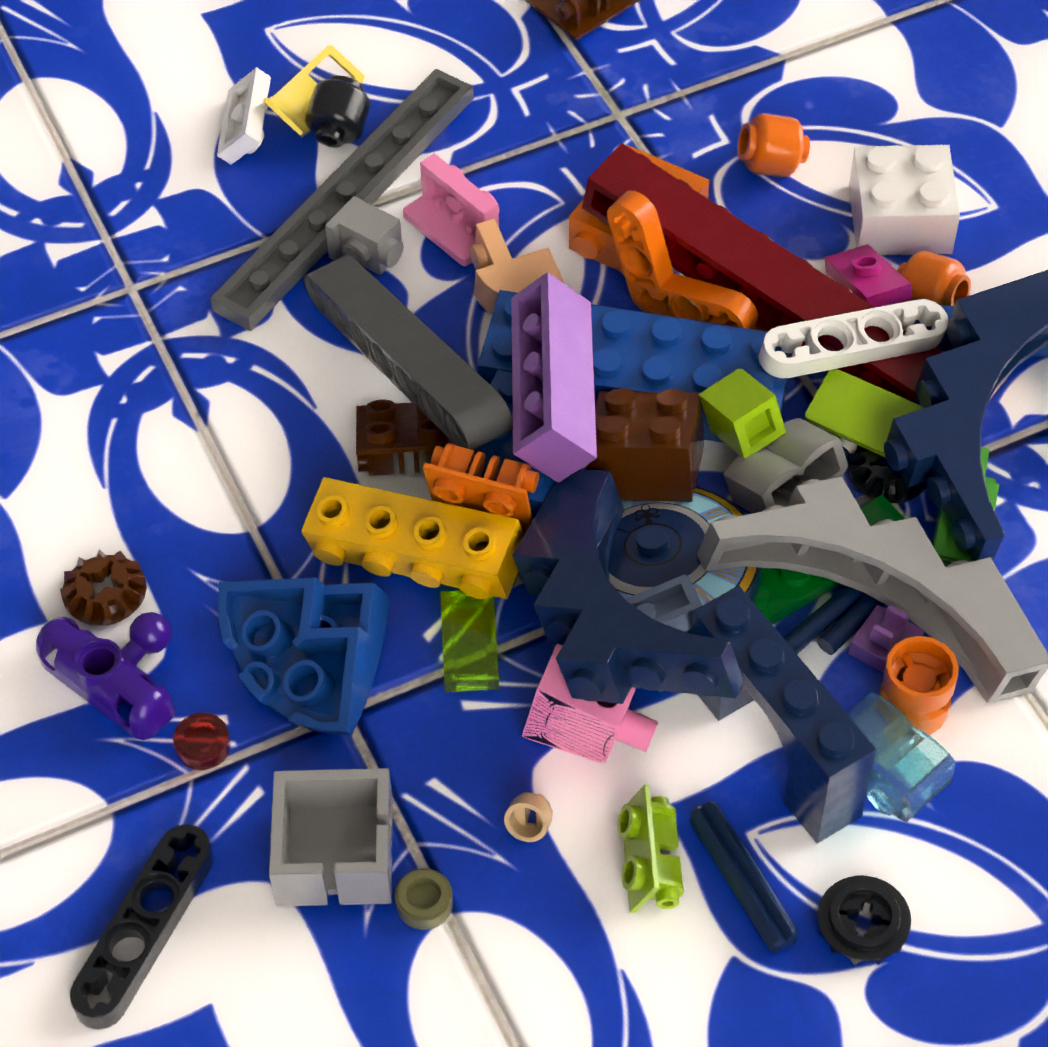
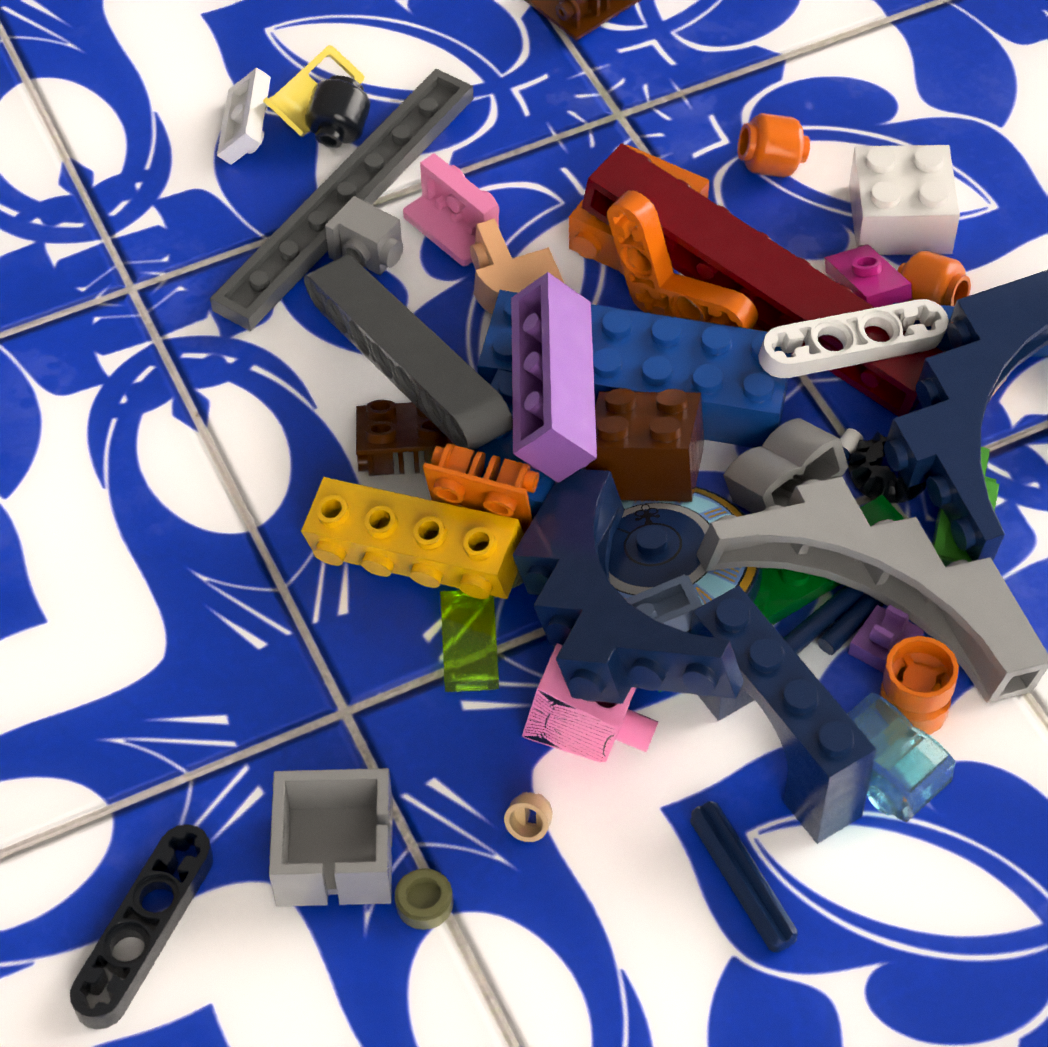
dark purple piece [35,612,176,740] -> none
reddish brown gear [60,549,147,626] -> none
clear red tile [173,713,231,770] -> none
blue brick [218,577,390,735] -> none
lime hinge [617,784,684,913] -> none
lime panel [699,369,786,459] -> none
lime panel [805,369,923,458] -> none
black gear [817,875,911,965] -> none

